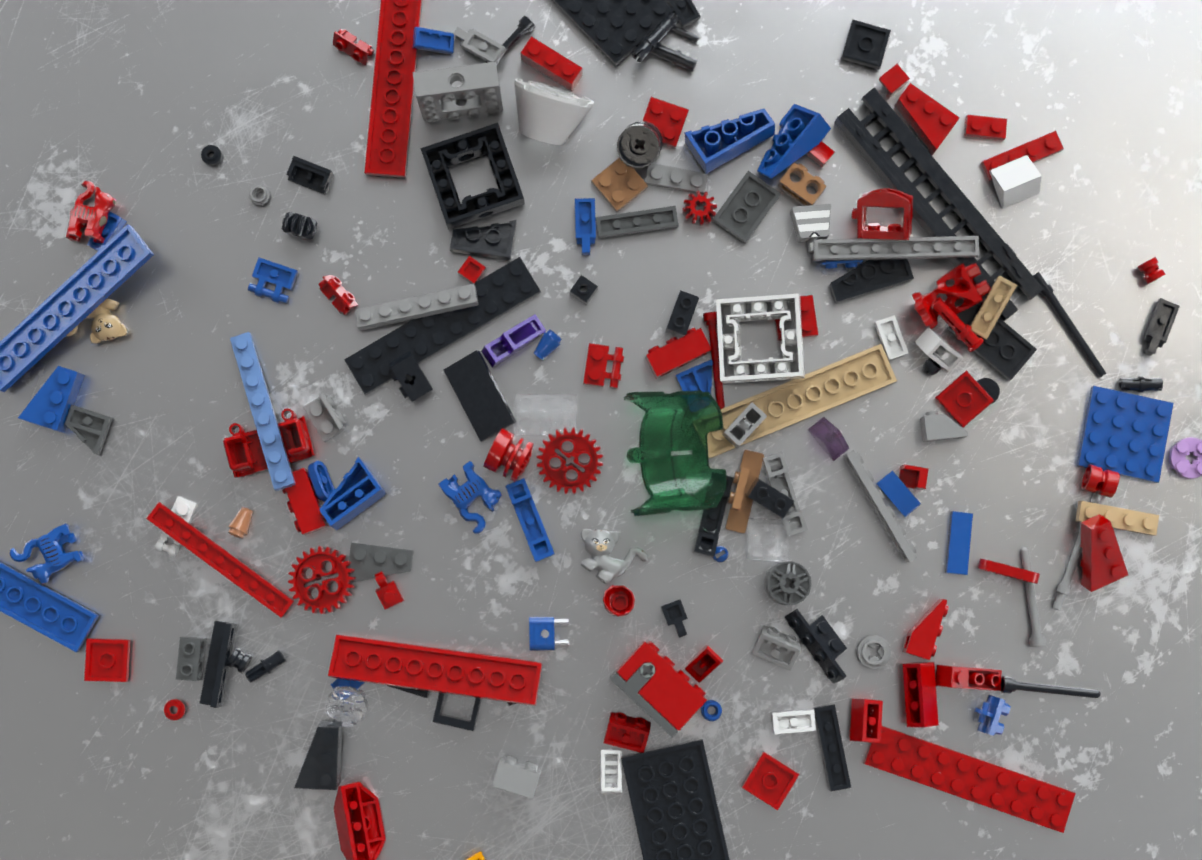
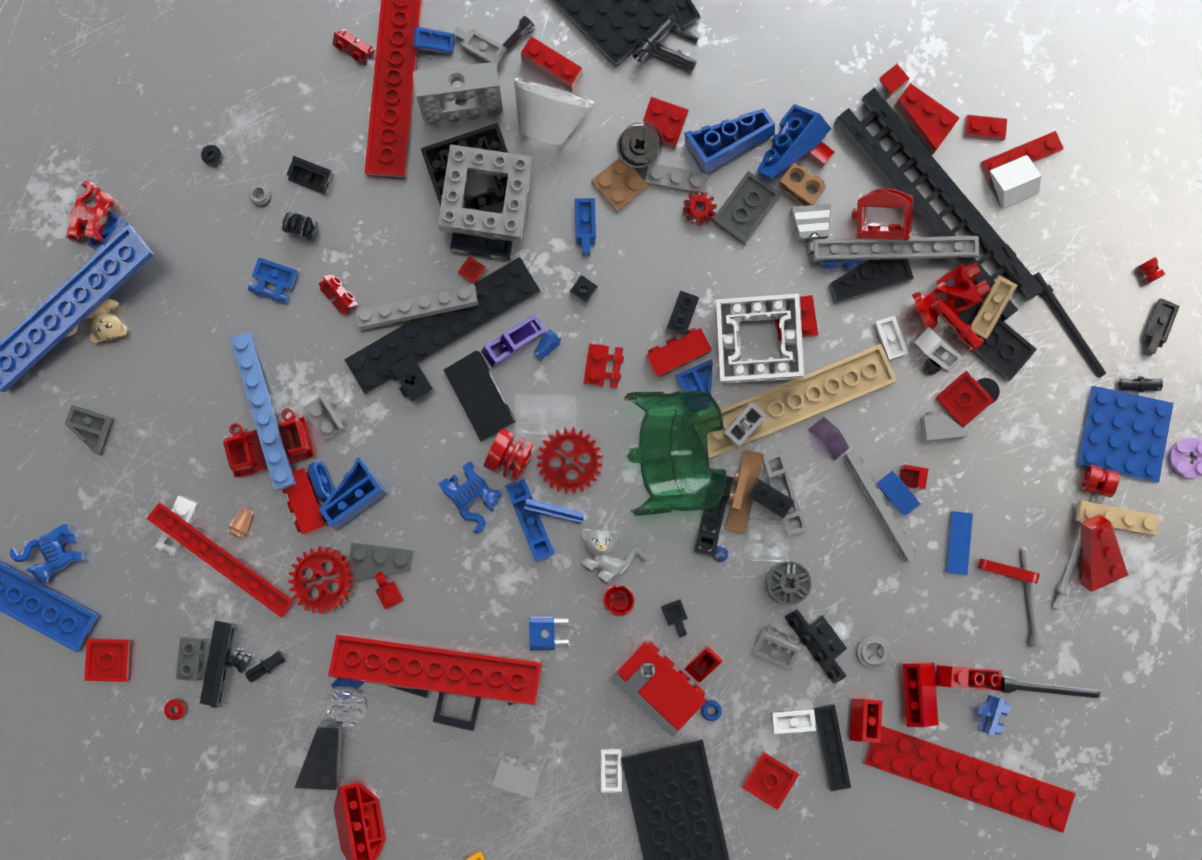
blue wedge [18,366,85,433] -> none
dark grey plate [596,206,679,239] -> none
red bracket [603,712,651,753] -> none
red piece [703,312,725,410] -> none
black plate [841,19,891,70] -> none
red slope [902,599,949,660] -> none
none -> light grey brick [438,145,533,242]
none -> axle [524,499,584,524]

